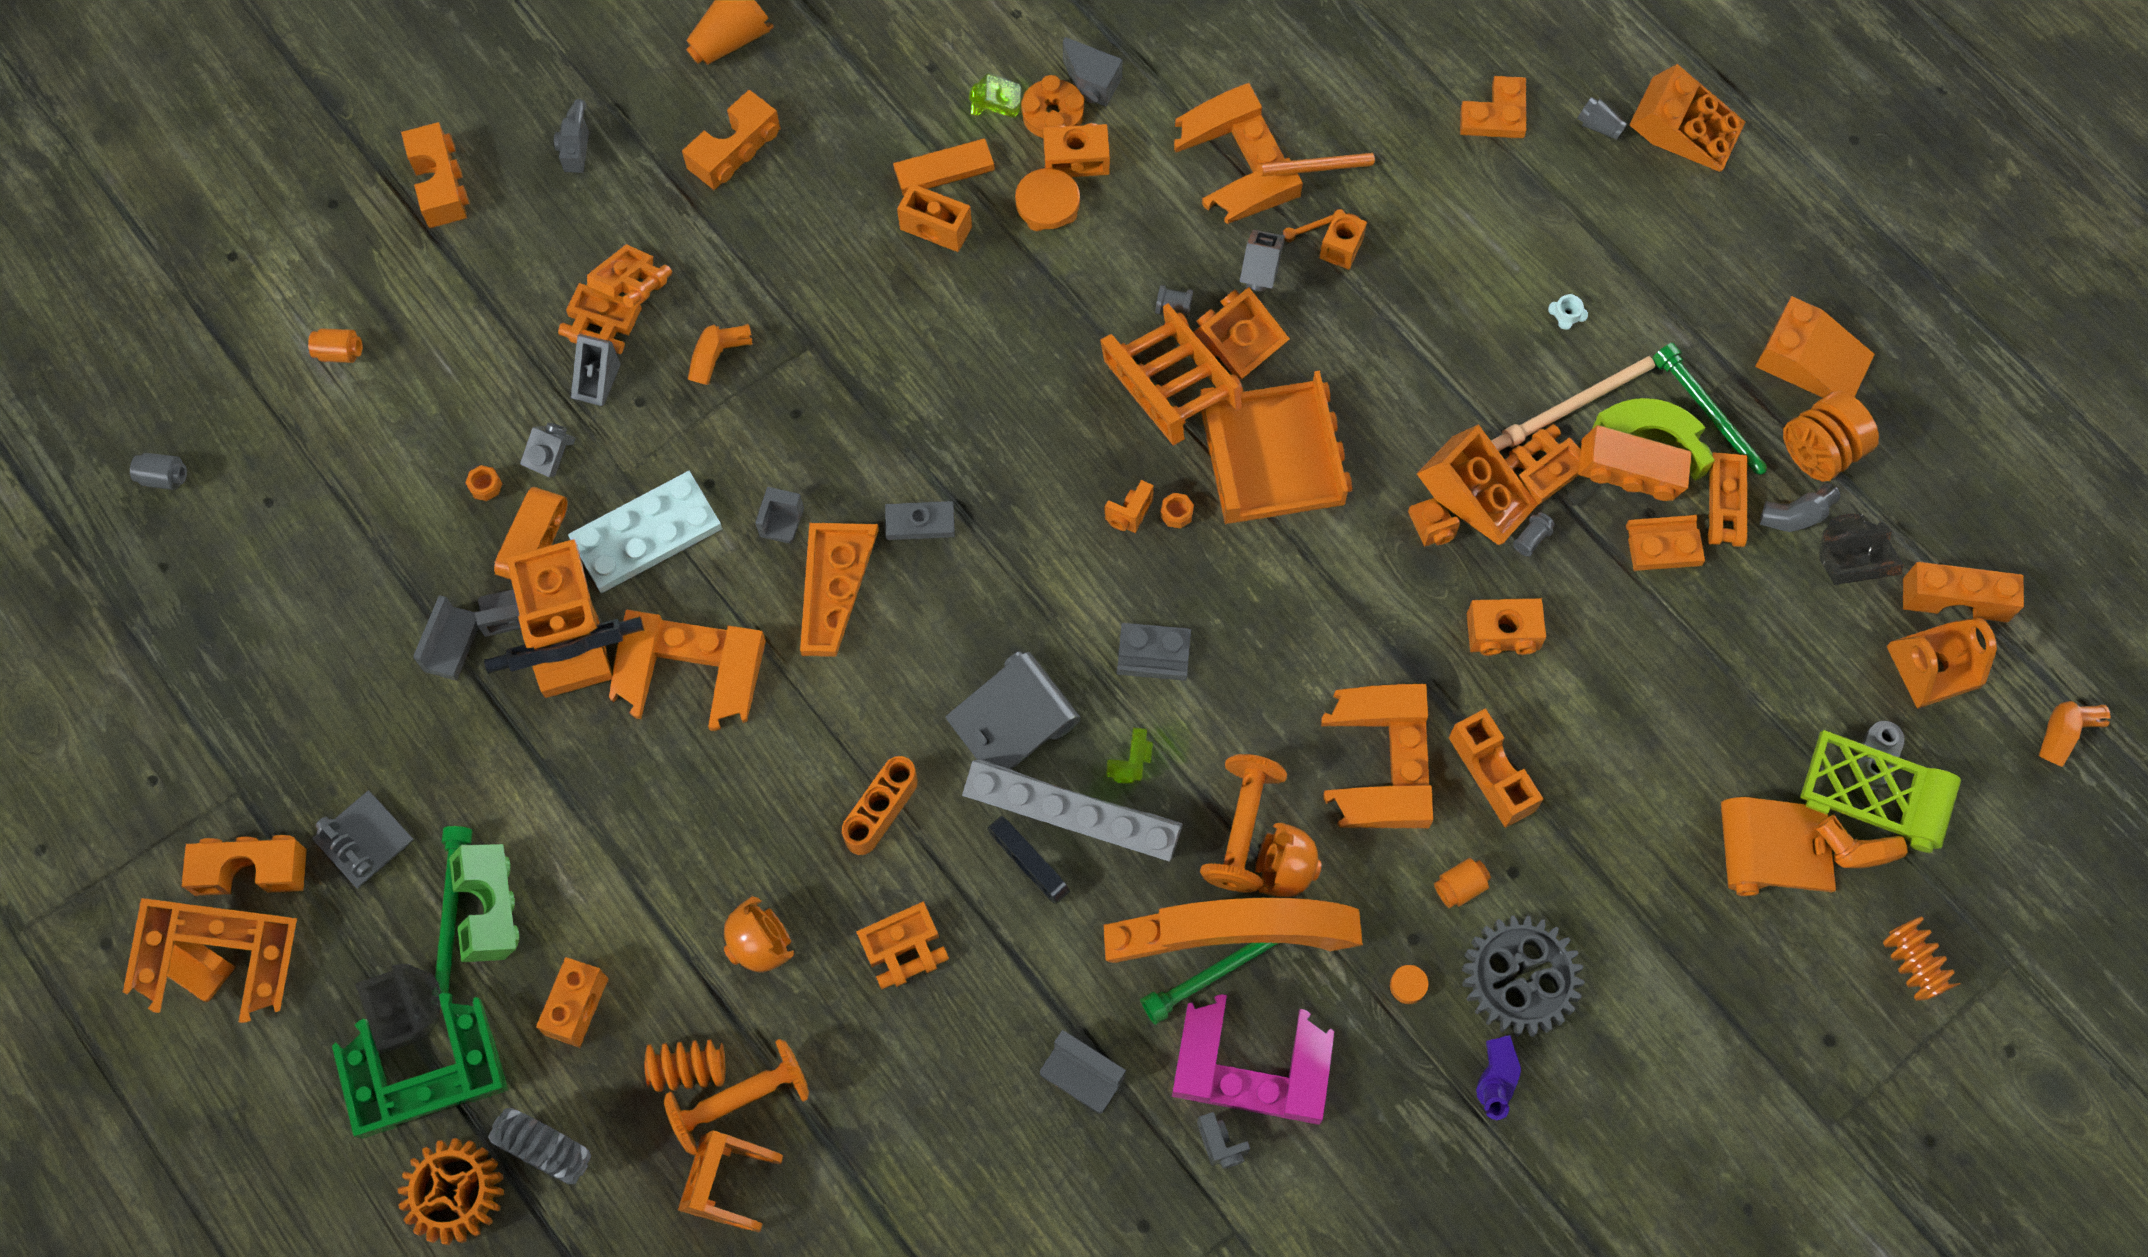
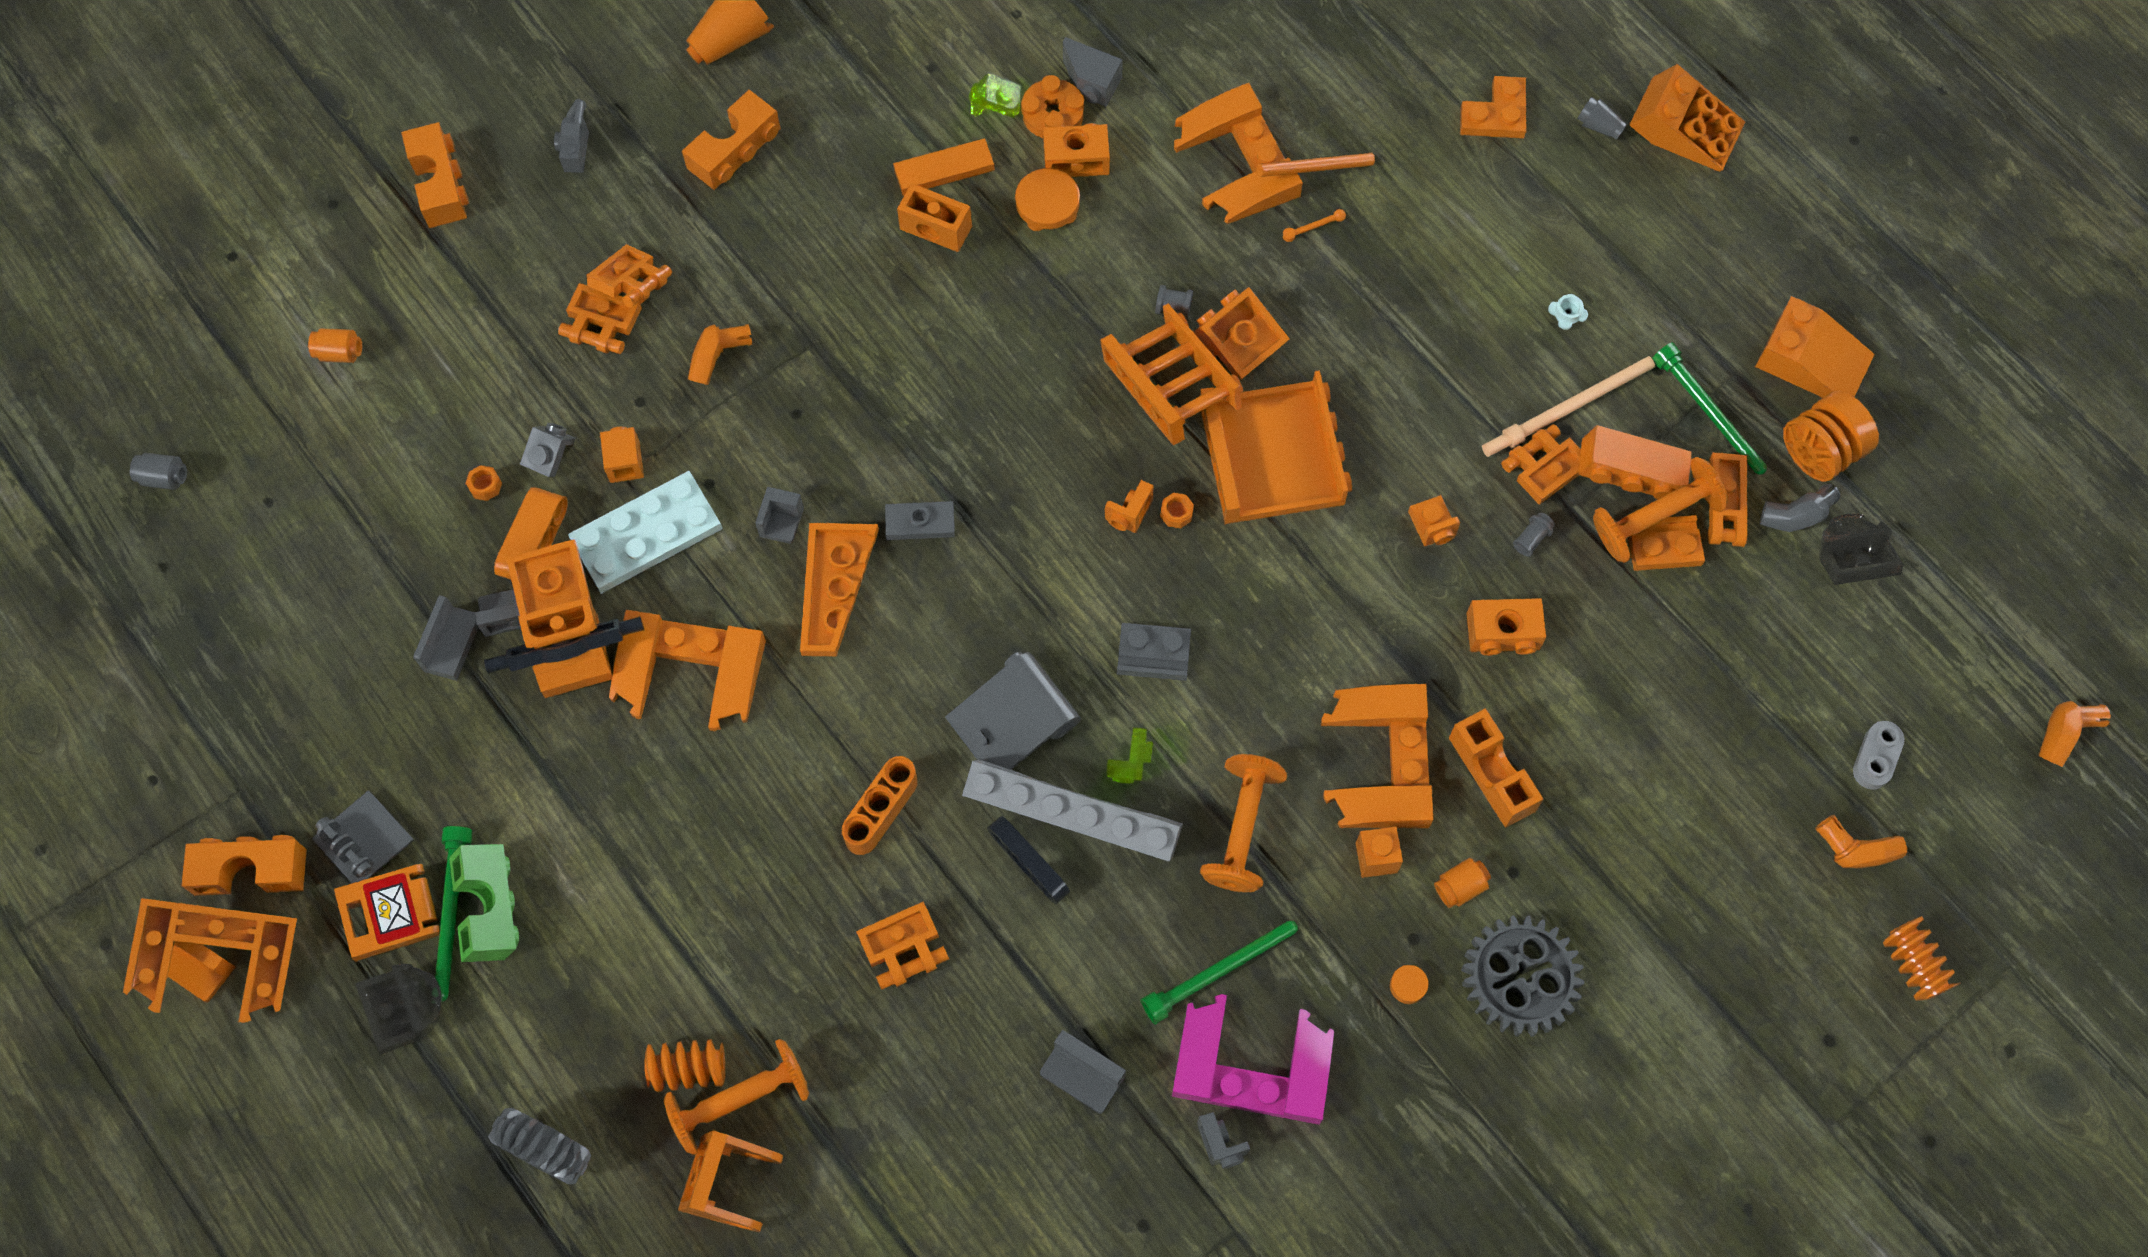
green wedge [332,993,509,1139] -> none
orange gear [398,1138,504,1245] -> none
orange brick [536,957,609,1048] -> none
dark grey slope [571,334,621,406] -> none
orange cylinder [724,896,794,972] -> none
orange arch [1104,898,1363,963] -> none
brick [1240,229,1285,291] -> none
orange cylinder [1255,823,1321,897] -> none
orange brick [1319,211,1367,270] -> none
orange slope [1417,424,1538,545] -> none
dark purple arm [1476,1035,1521,1120] -> none
lime arch [1592,398,1715,481] -> none
orange door [1721,797,1836,896] -> none
lime piece [1800,730,1961,853] -> none
orange hose [1886,618,1997,709] -> none
orange arch [1903,562,2024,622] -> none
none -> container [334,864,440,961]
none -> orange brick [600,426,644,483]
none -> orange brick [1356,827,1403,878]
none -> orange hose [1593,457,1728,563]

